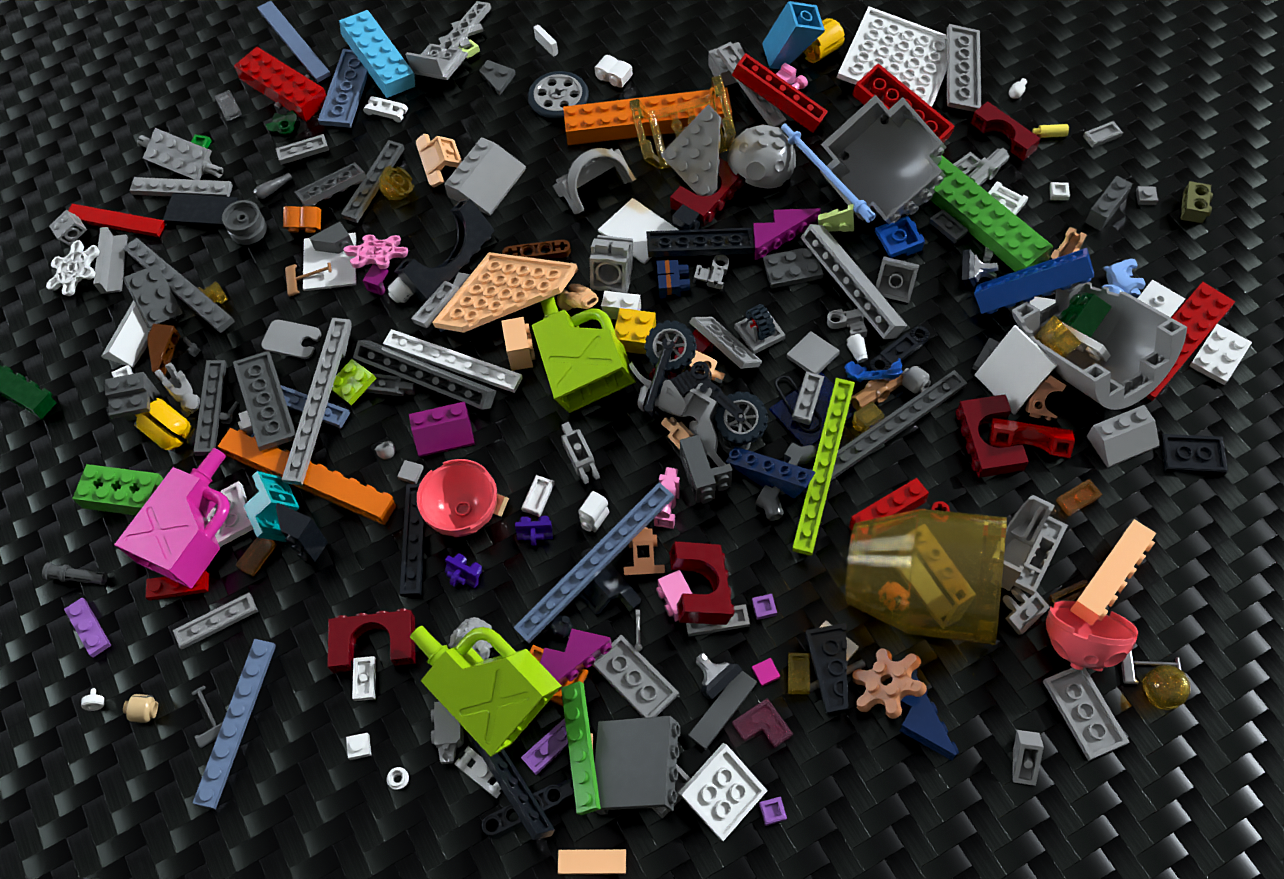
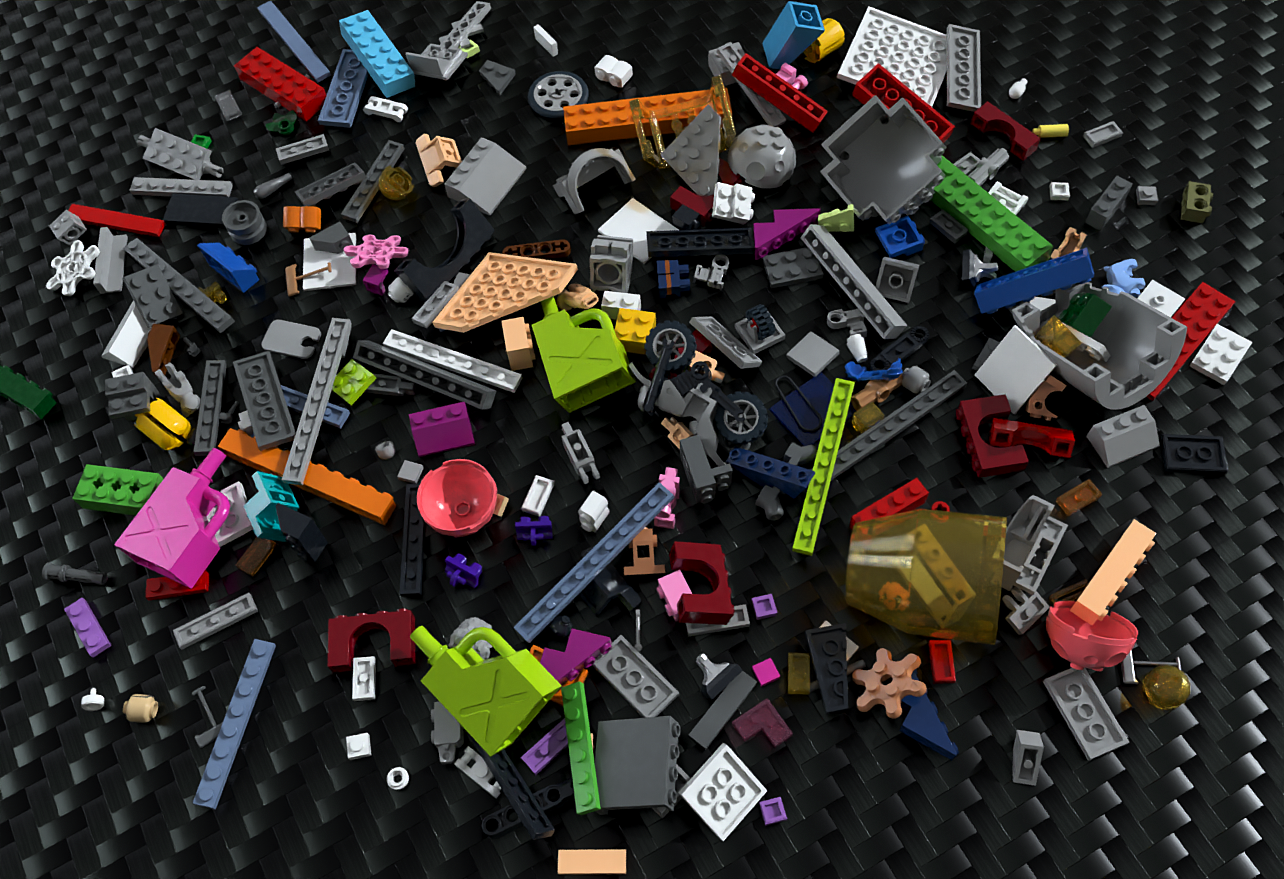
light blue bar [781,124,876,223] -> none
light grey tile [791,371,824,425] -> none
none -> blue slope [197,243,259,293]
none -> white plate [712,182,755,225]
none -> red tile [929,640,956,684]

